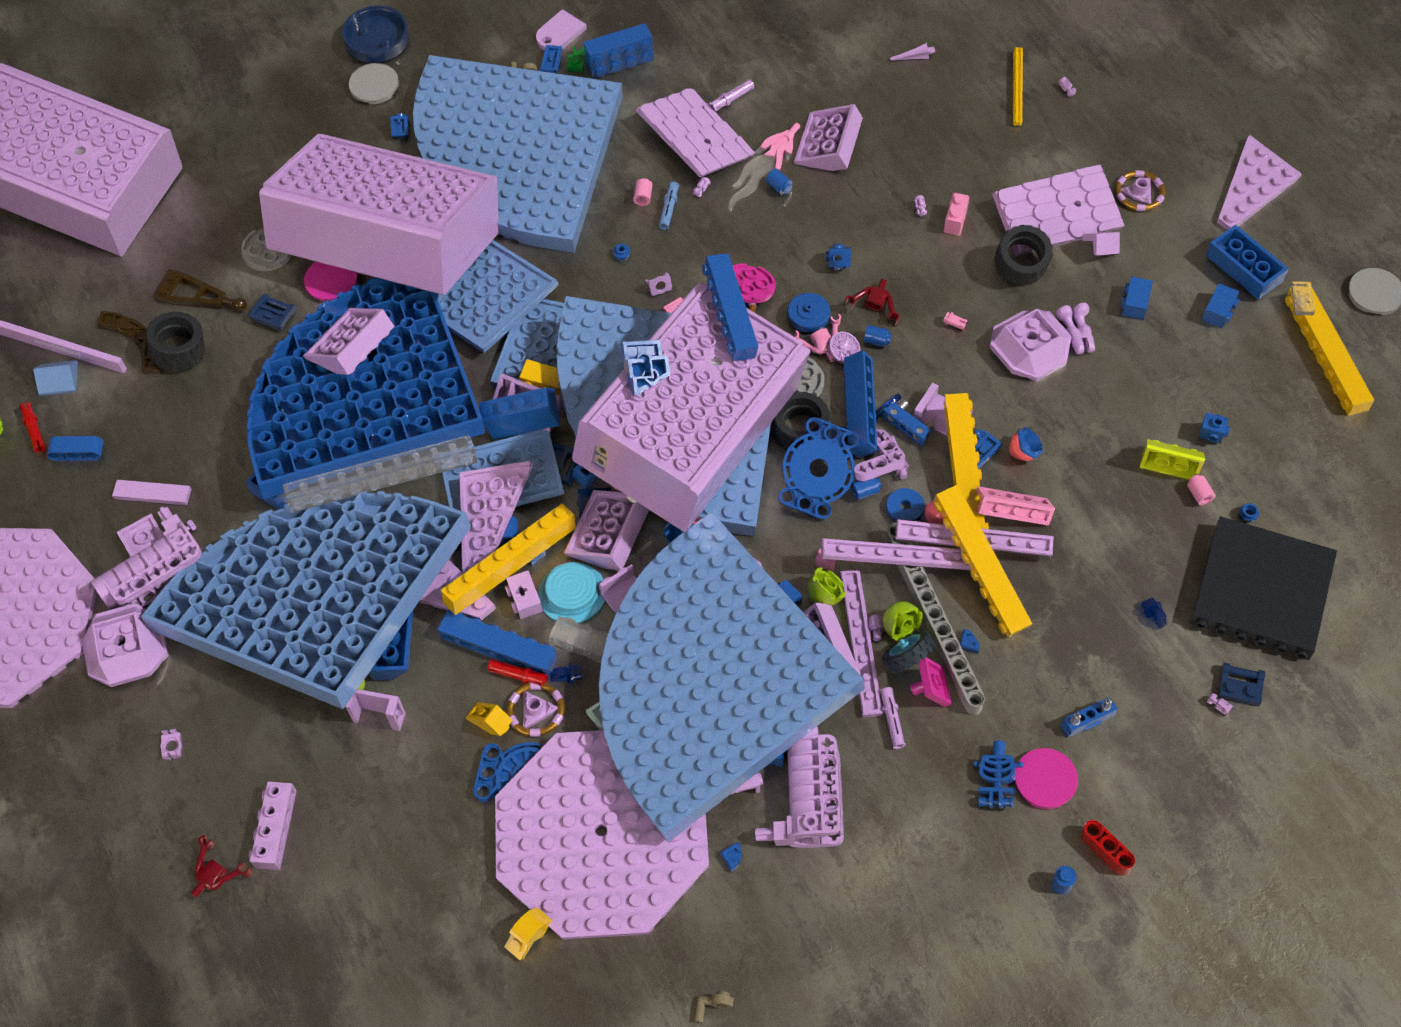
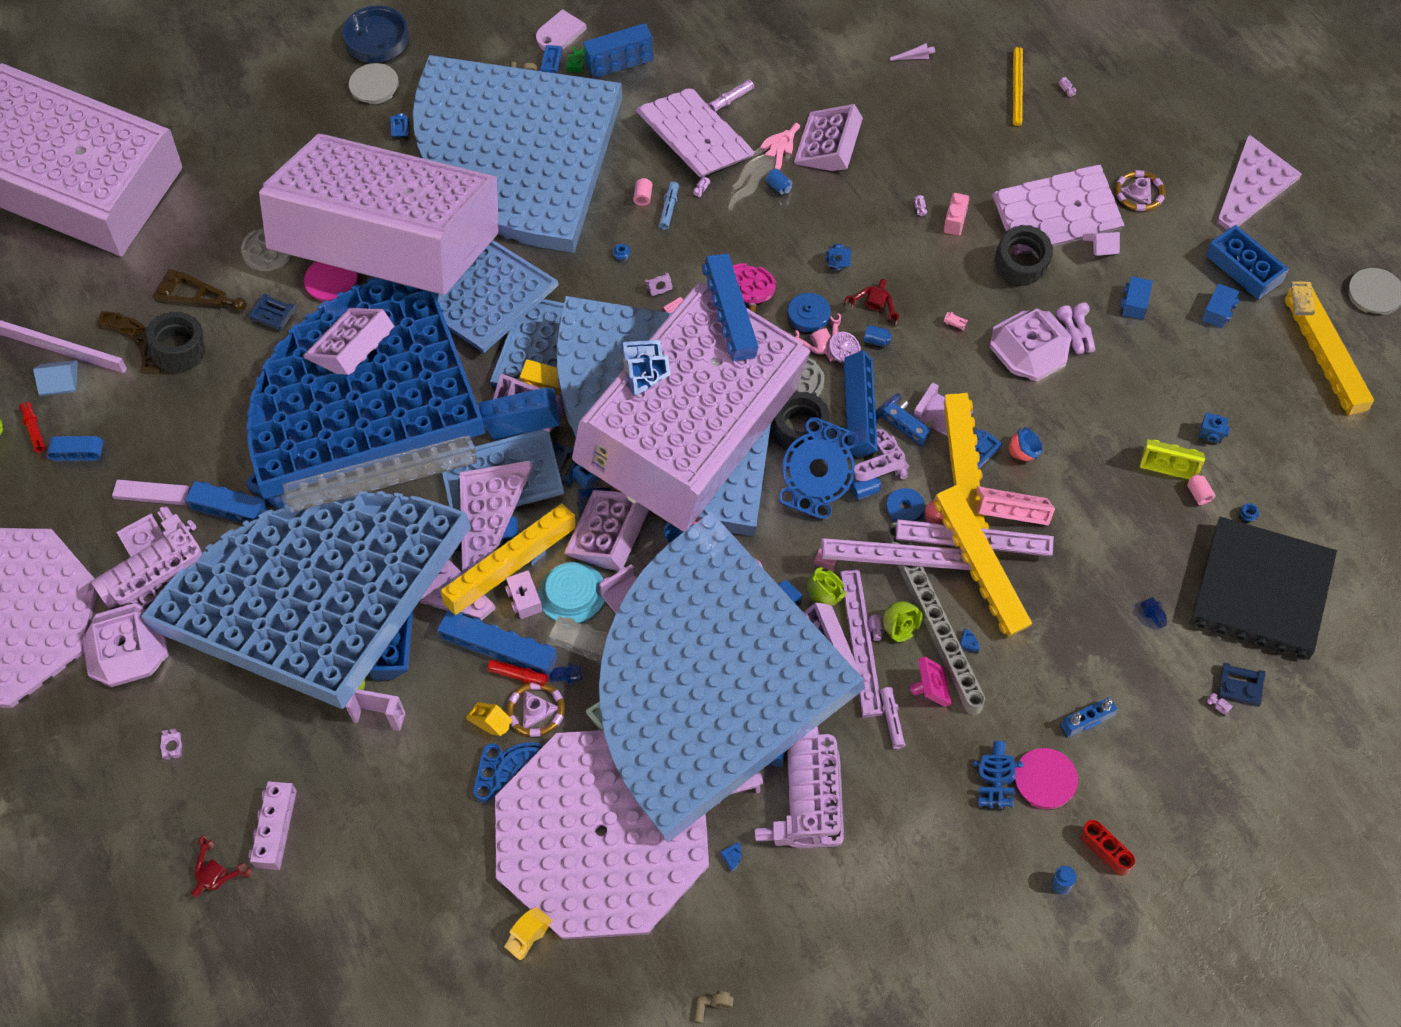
black wheel [882,629,935,673] -> none
none -> blue brick [185,481,268,523]

